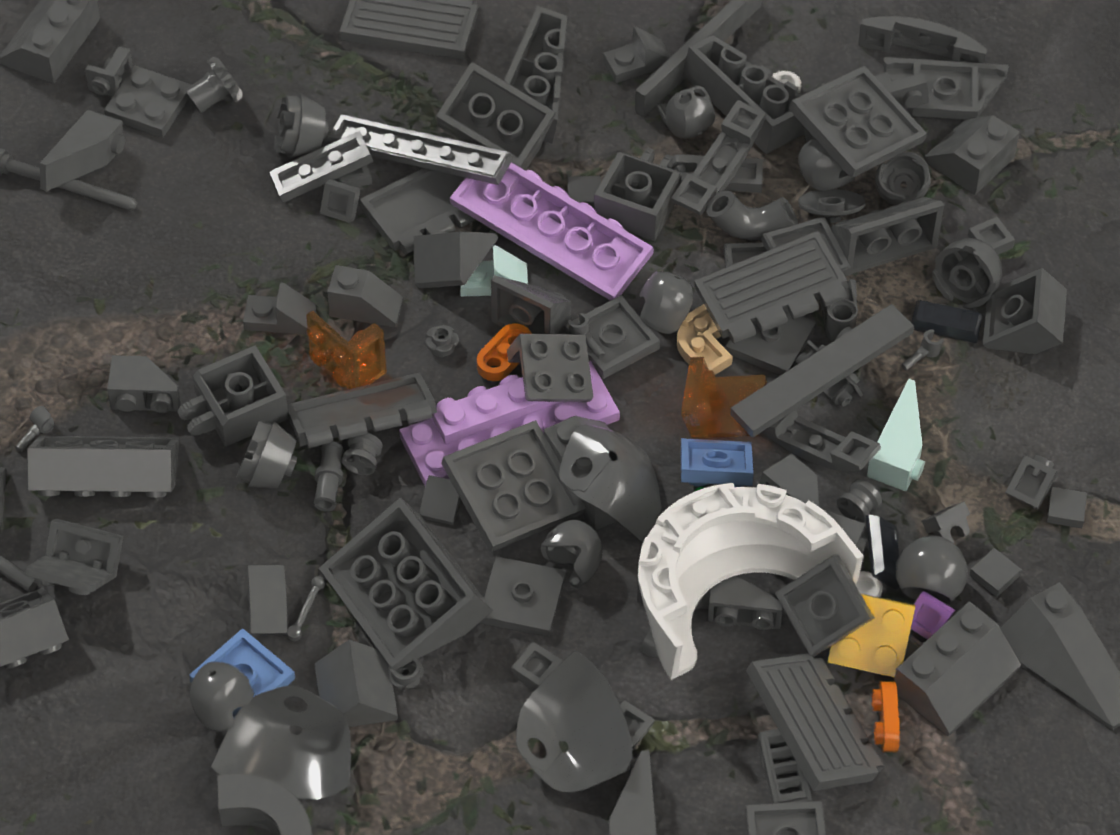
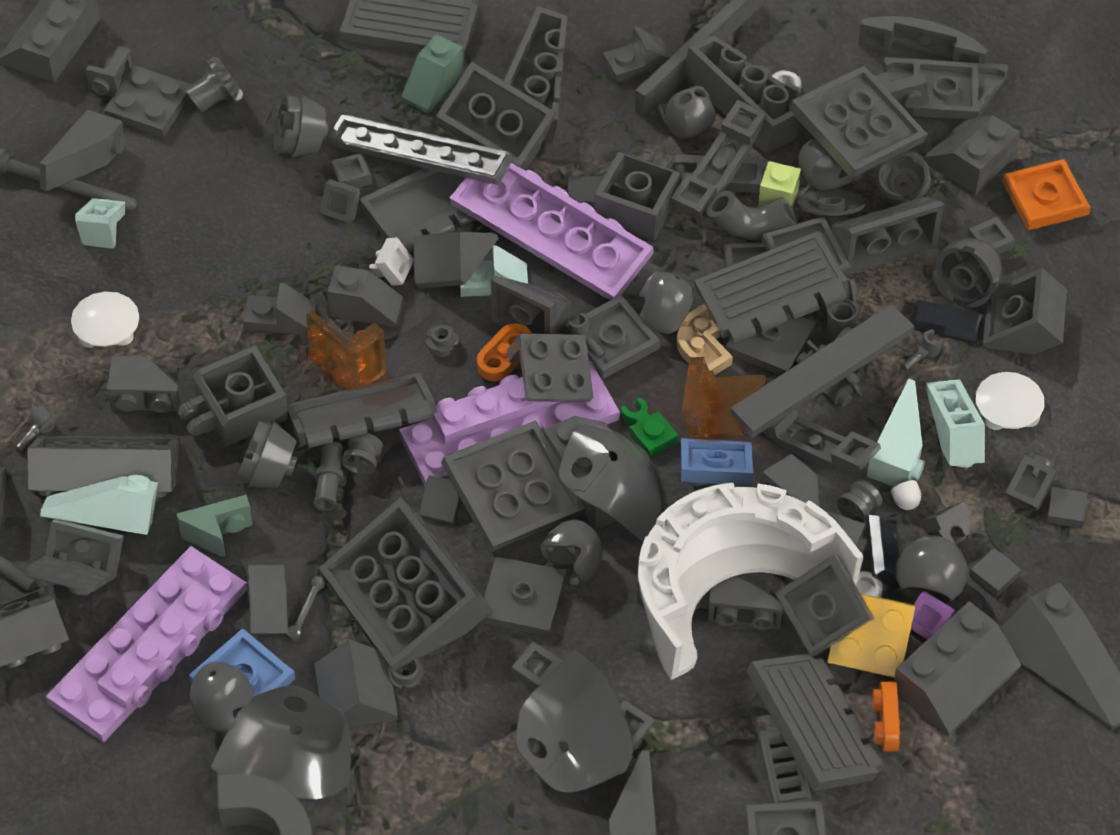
plate [269,130,374,203] -> none
none -> light aqua slope [40,475,158,535]
none -> lavender plate [46,546,247,743]
none -> white dish [71,291,140,348]
none -> light aqua slope [75,198,125,248]
none -> sand green slope [177,495,253,557]
none -> white tile [369,237,414,286]
none -> sand green slope [401,34,464,114]
none -> green plate [621,397,678,458]
none -> yellowish green brick [758,161,801,208]
none -> white hinge [890,480,921,510]
none -> light aqua slope [926,379,985,468]
none -> white dish [976,372,1044,430]
none -> orange plate [1002,159,1091,231]

